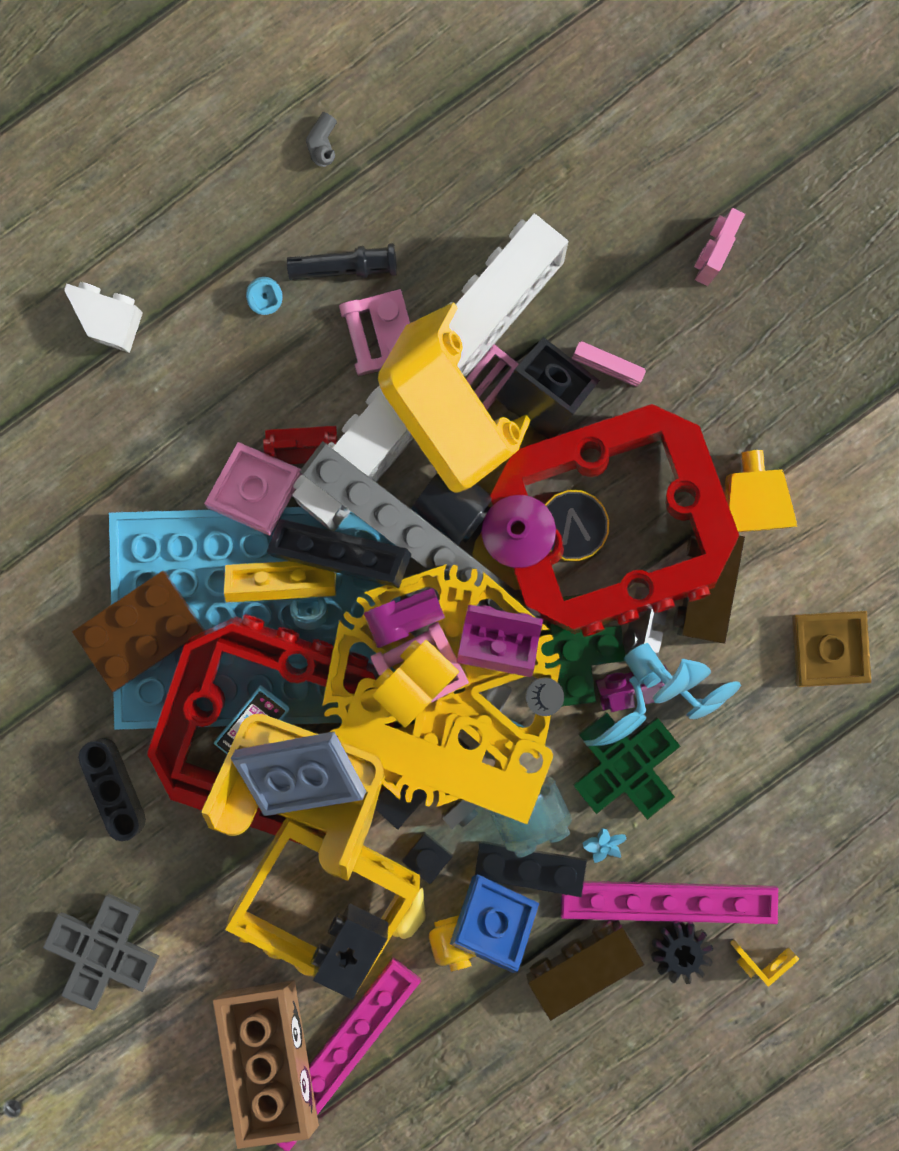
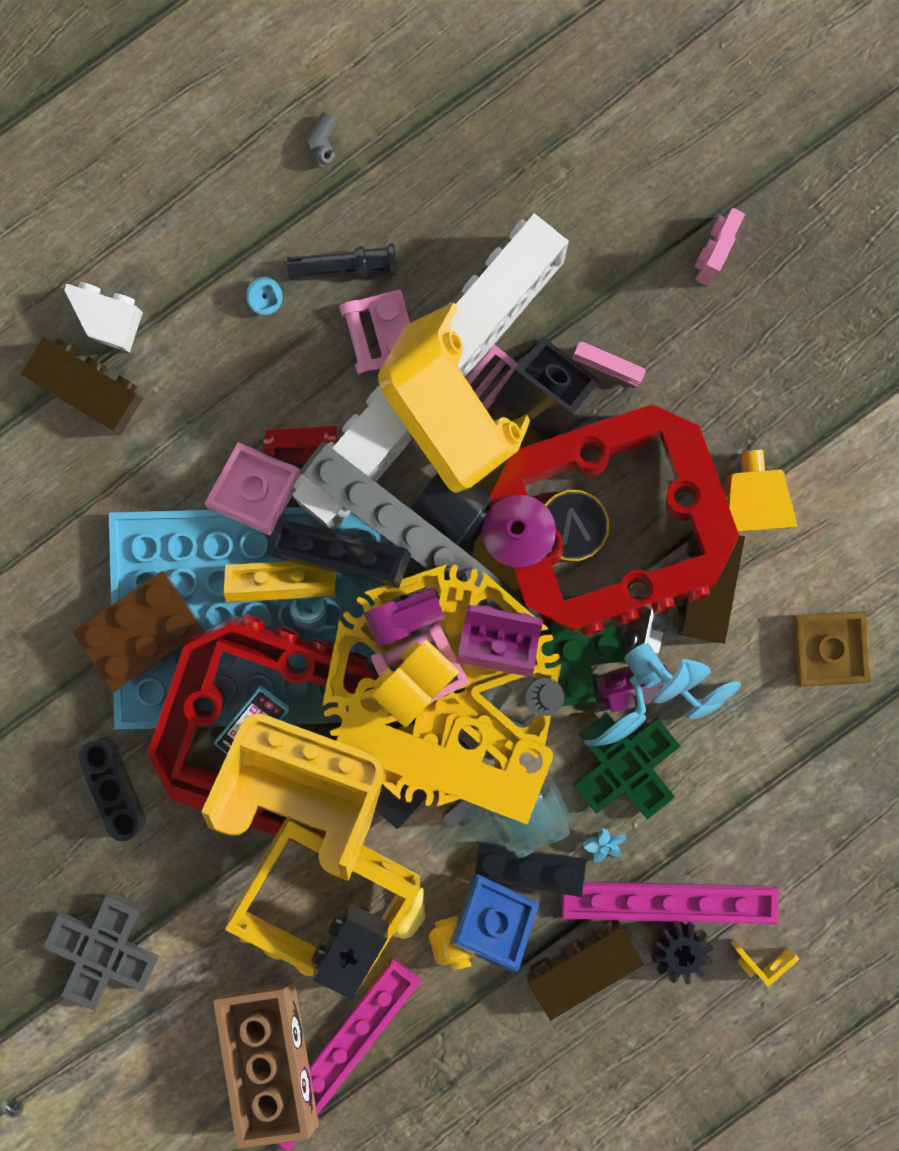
sand blue tile [231,732,366,816] -> none
black plate [402,832,453,884] -> none
none -> dark brown brick [21,337,143,435]

